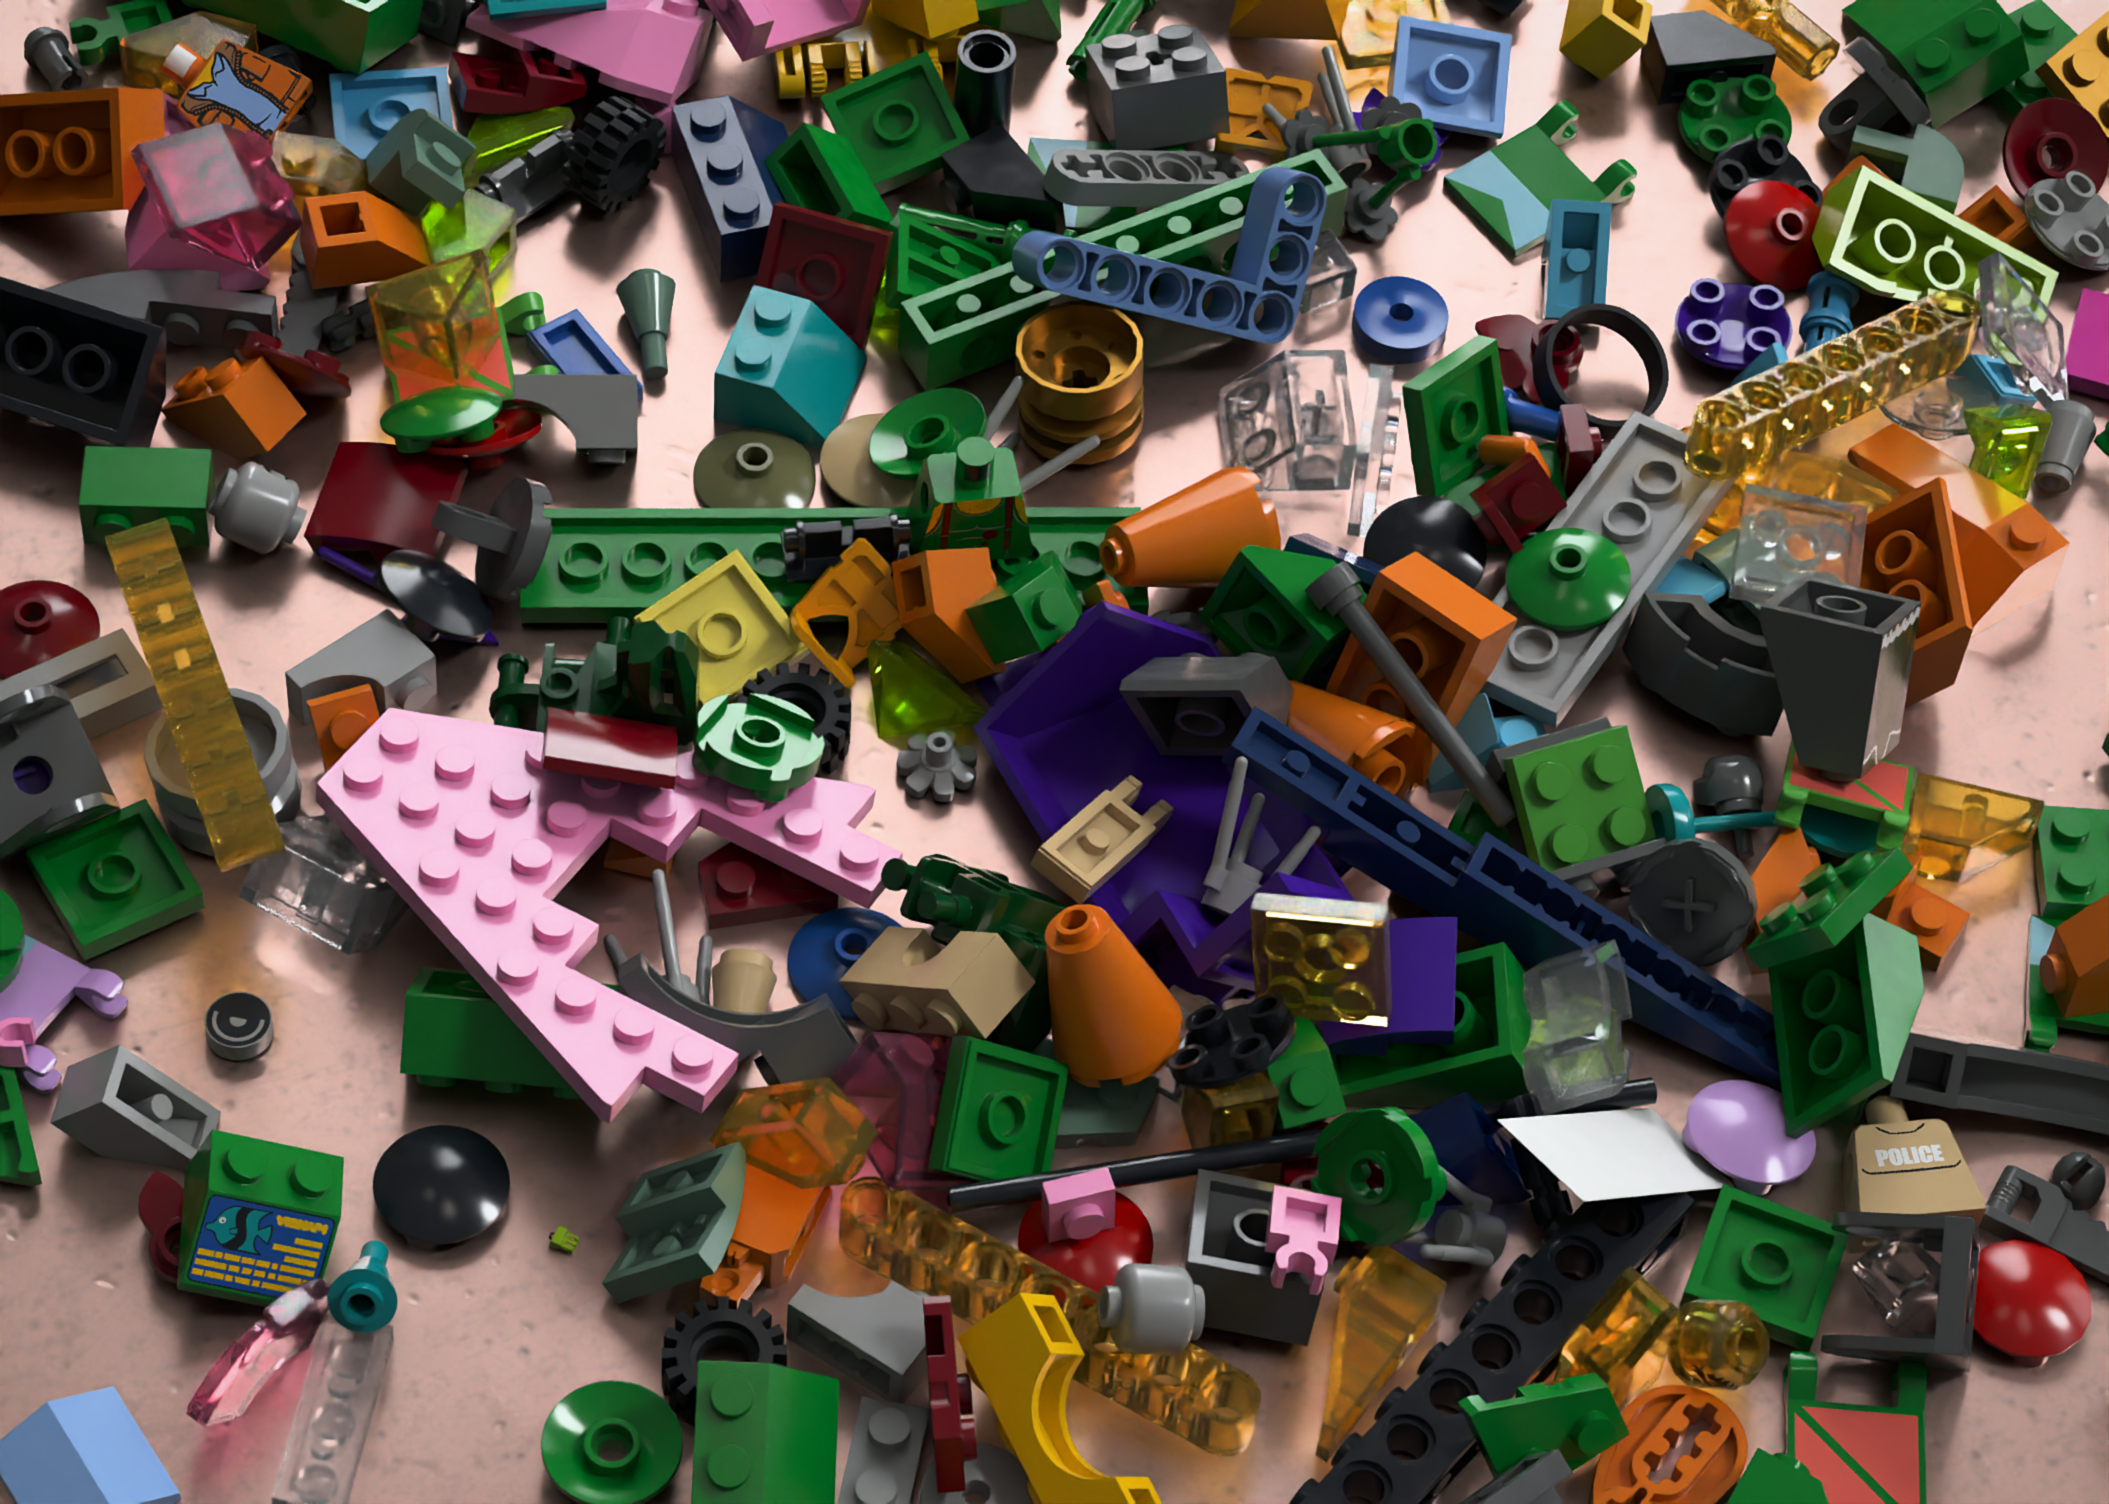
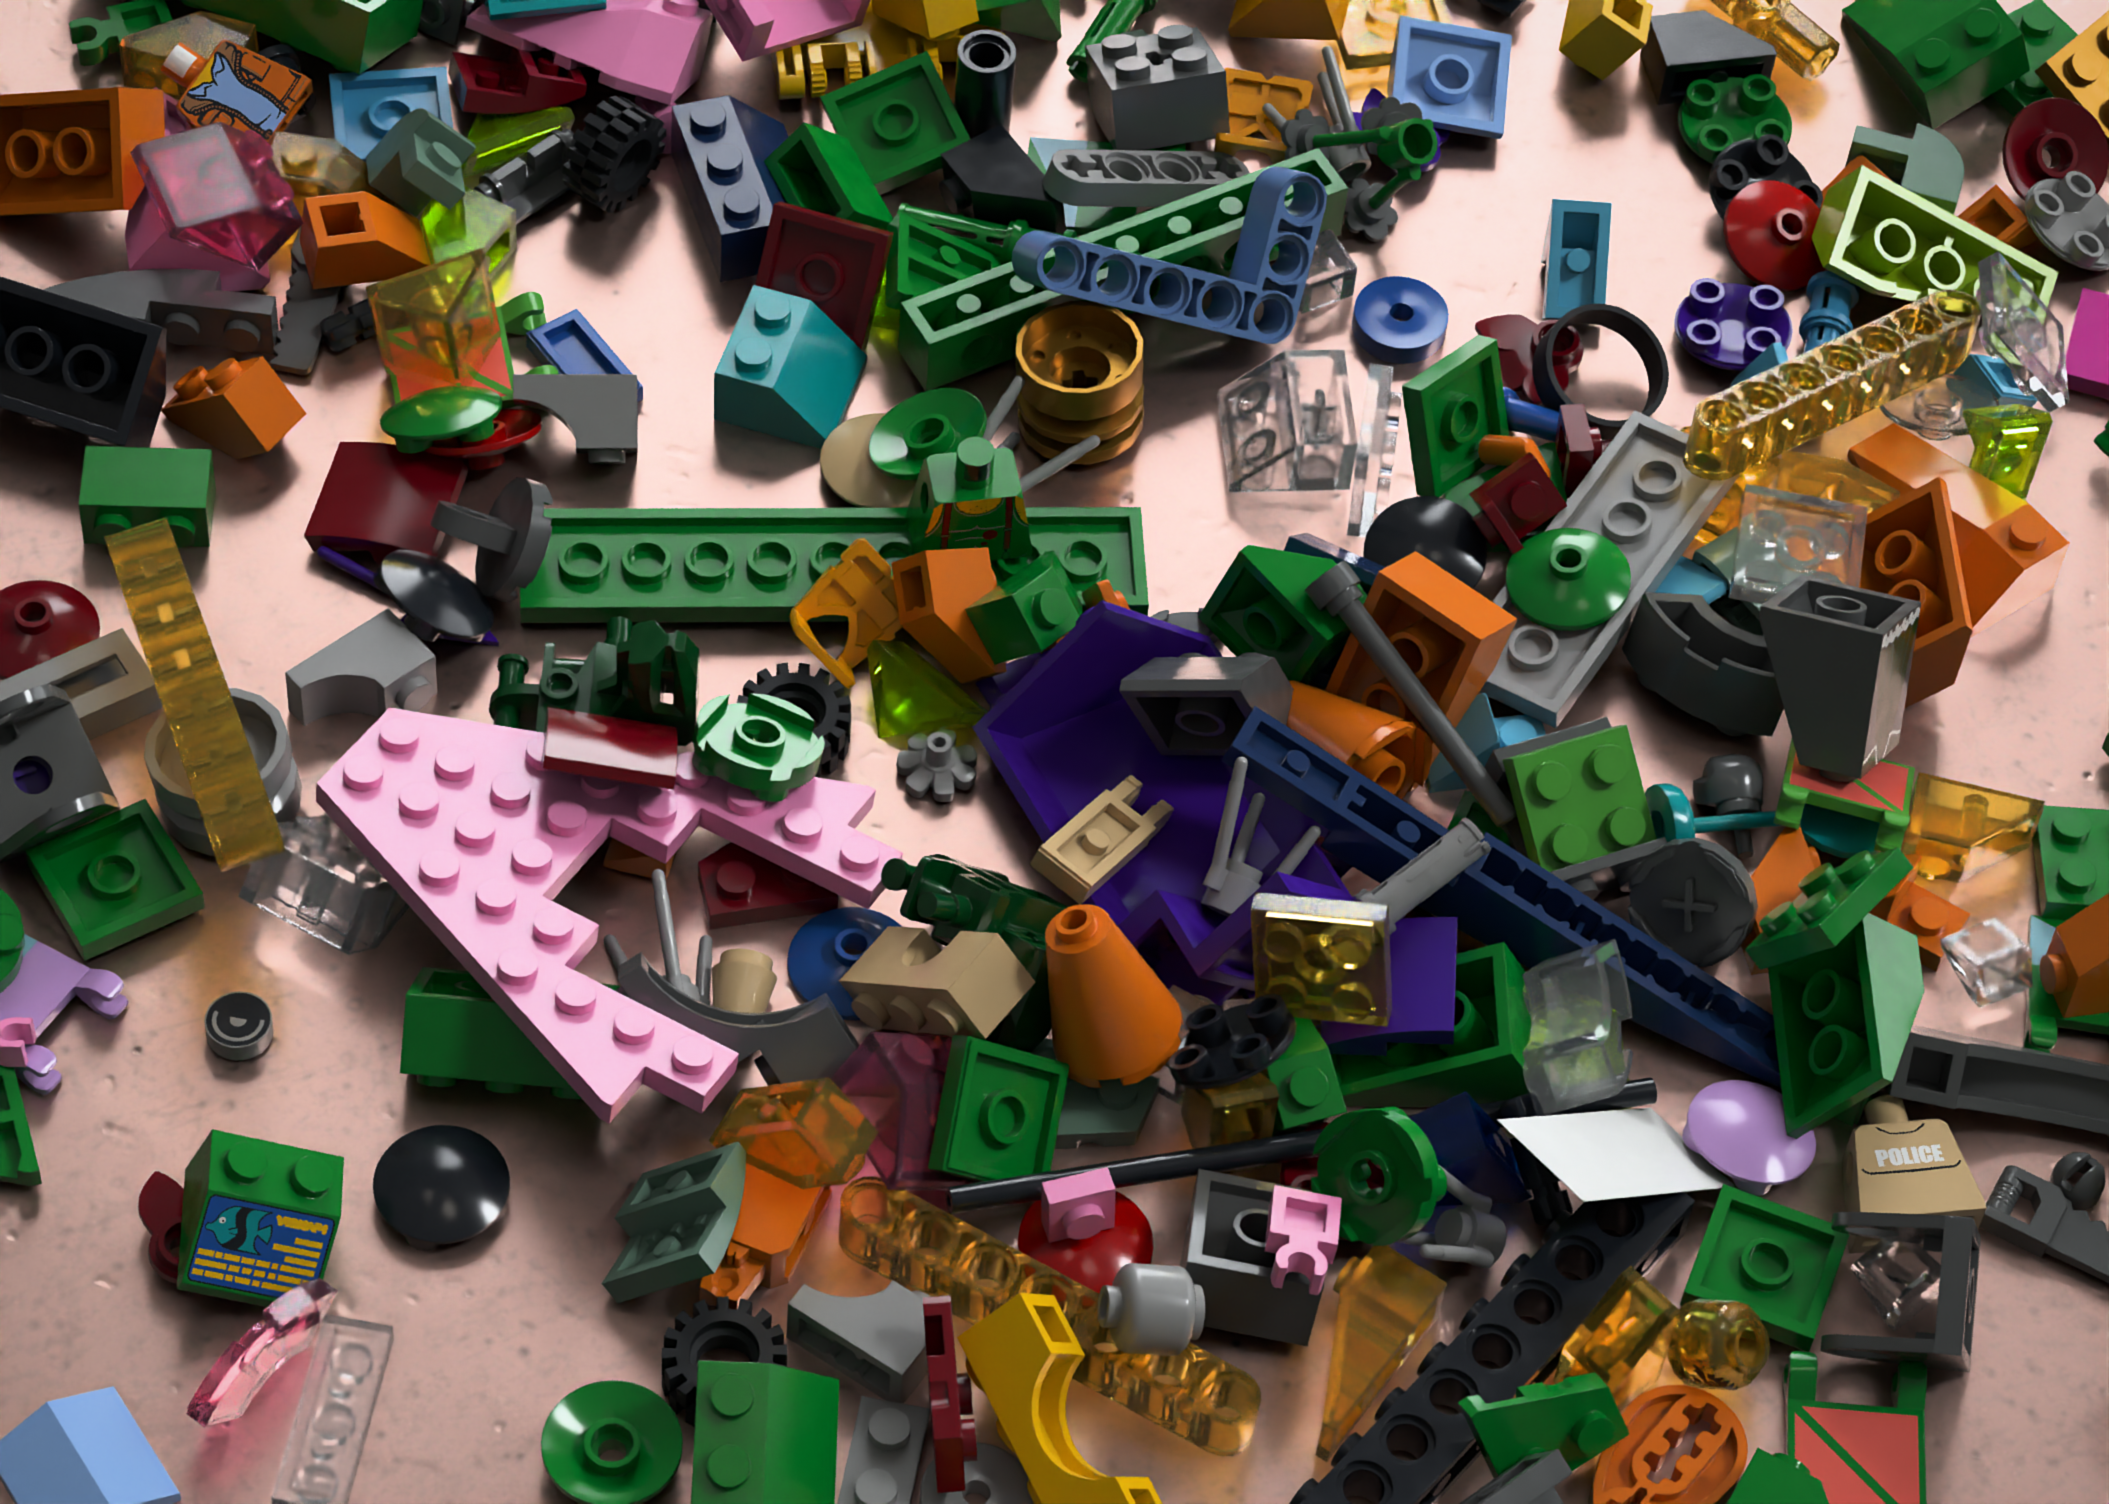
dark grey pin [24,26,89,91] -> none
light grey slope [50,1045,221,1170] -> none
light grey head [208,462,307,554] -> none
dark red dish [234,330,352,399] -> none
orange bracket [306,683,380,773] -> none
teal cone [327,1240,398,1333] -> none
lime piece [549,1225,580,1254] -> none
sand green cone [616,268,676,379] -> none
light yellow tile [634,549,810,711] -> none
olive dish [693,428,816,508] -> none
black hinge [780,513,911,585] -> none
orange cone [1099,466,1281,589] -> none
green flag [1443,101,1638,258] -> none
dark grey tile [1818,37,1932,149] -> none
red dish [1973,1239,2091,1368] -> none
light grey cone [2034,399,2097,493] -> none
none -> light grey pin [1310,818,1491,970]
none -> clear slope [1940,917,2033,1007]

